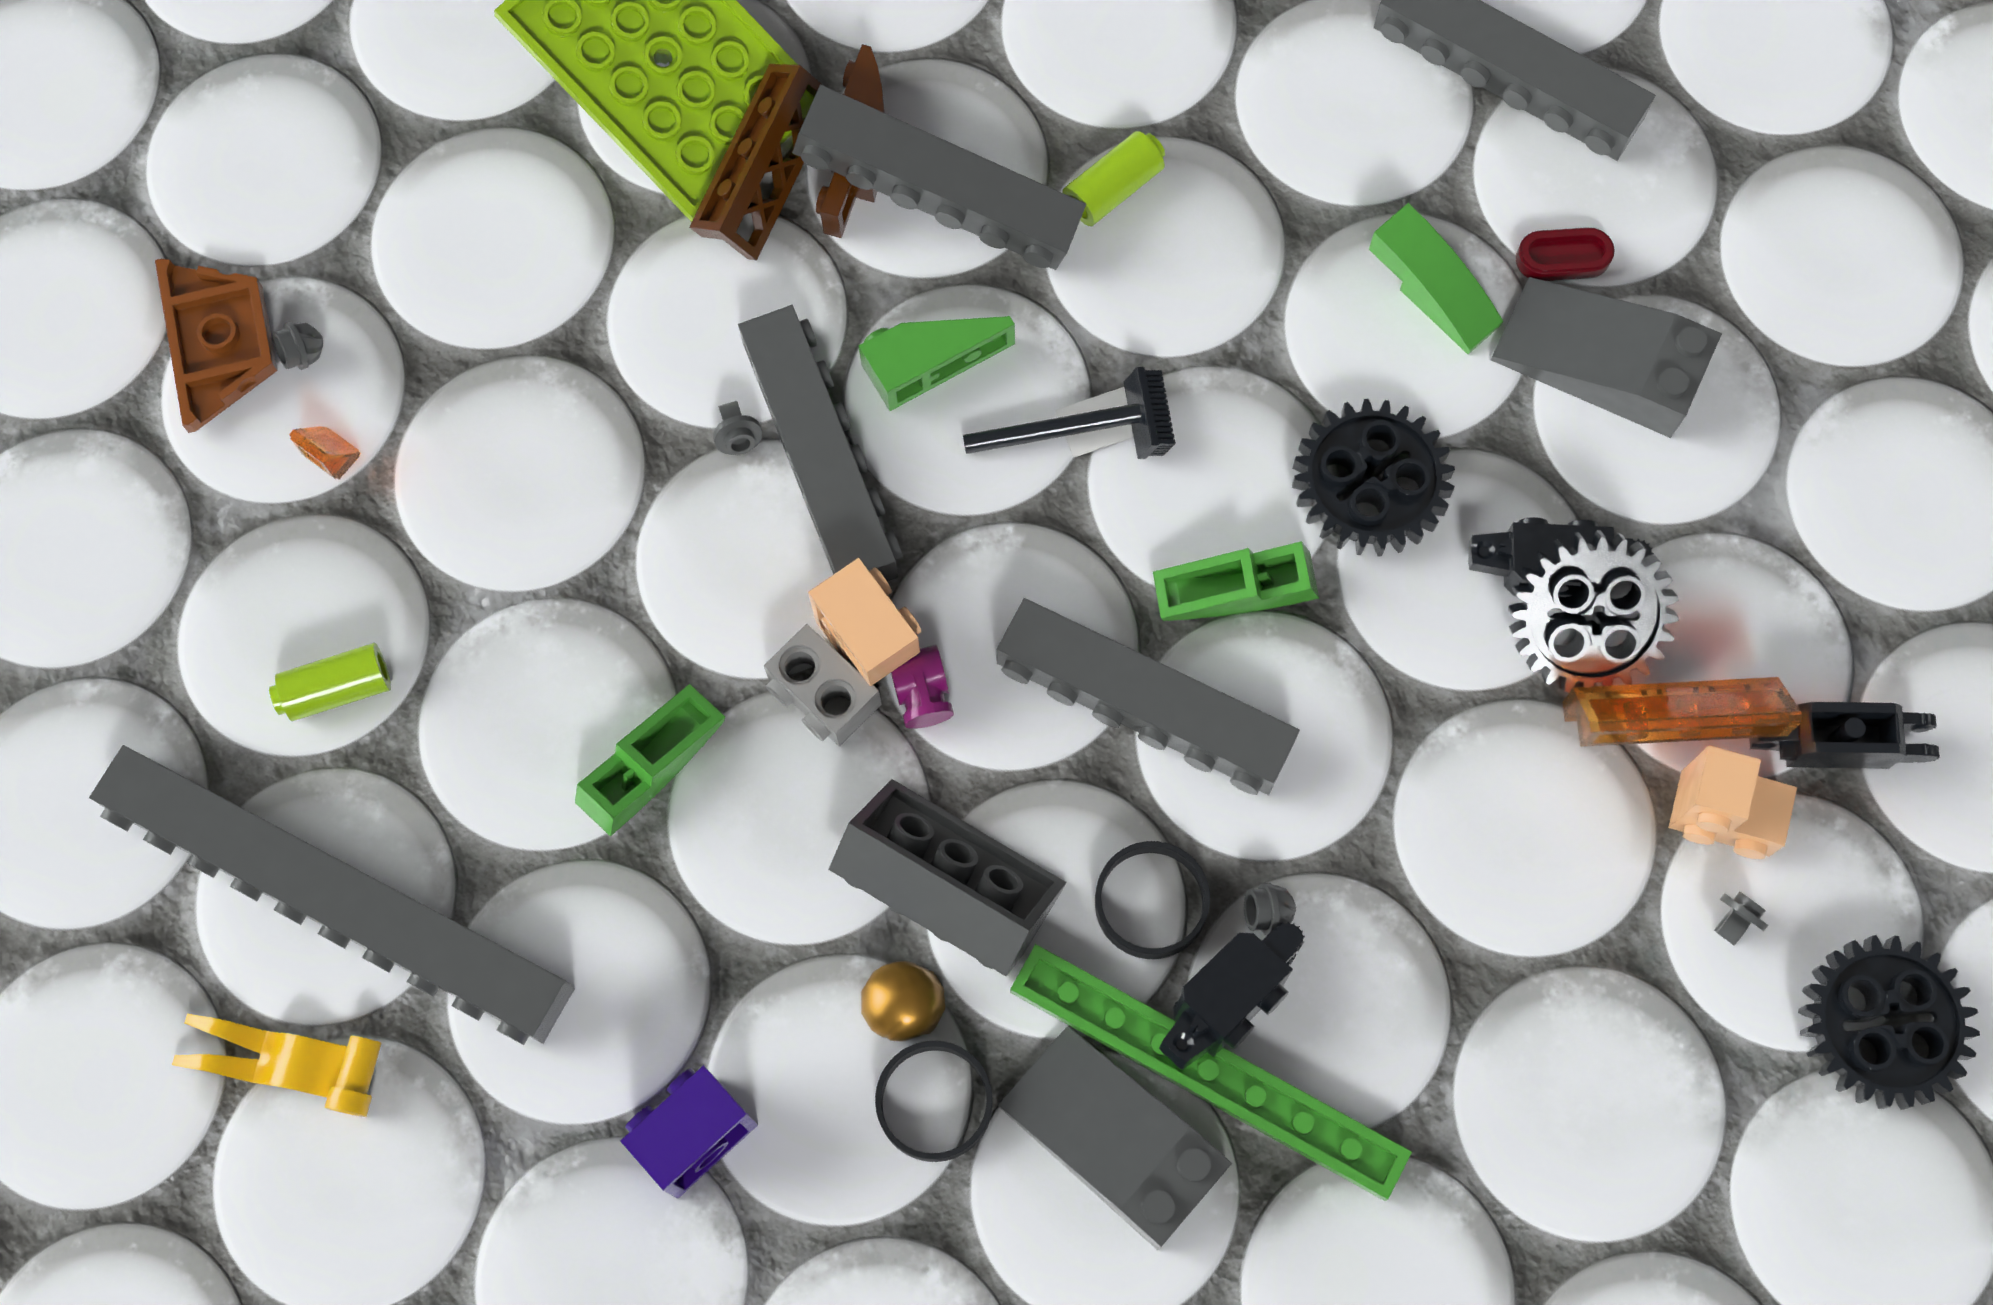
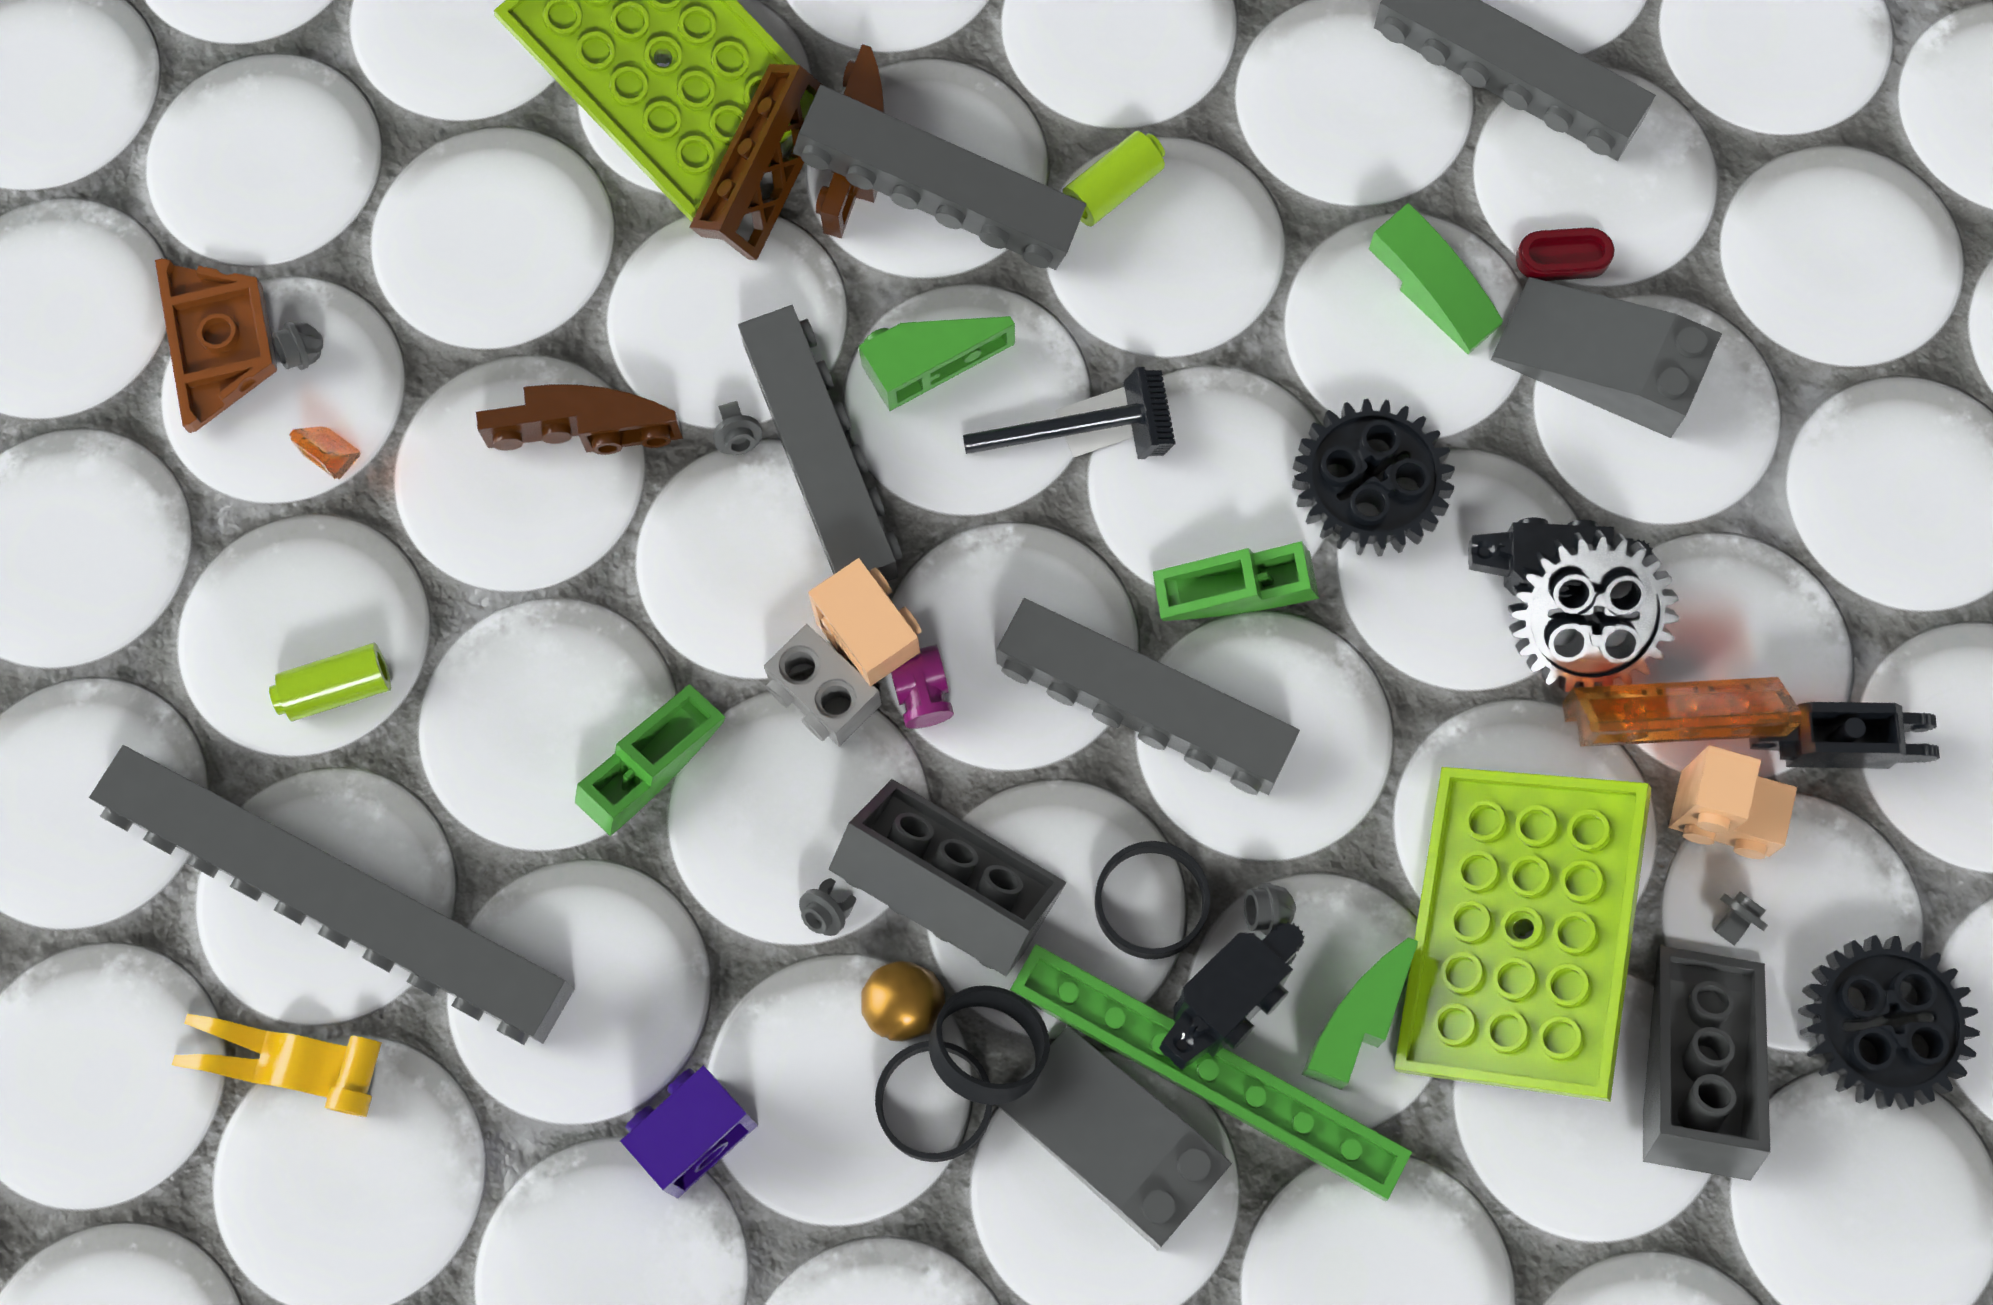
none -> reddish brown slope [476,384,683,455]
none -> dark grey plate [799,878,856,936]
none -> black tyre [928,985,1050,1105]
none -> bright green slope [1302,937,1418,1090]
none -> lime piece [1394,767,1652,1102]
none -> dark grey slope [1643,946,1770,1181]

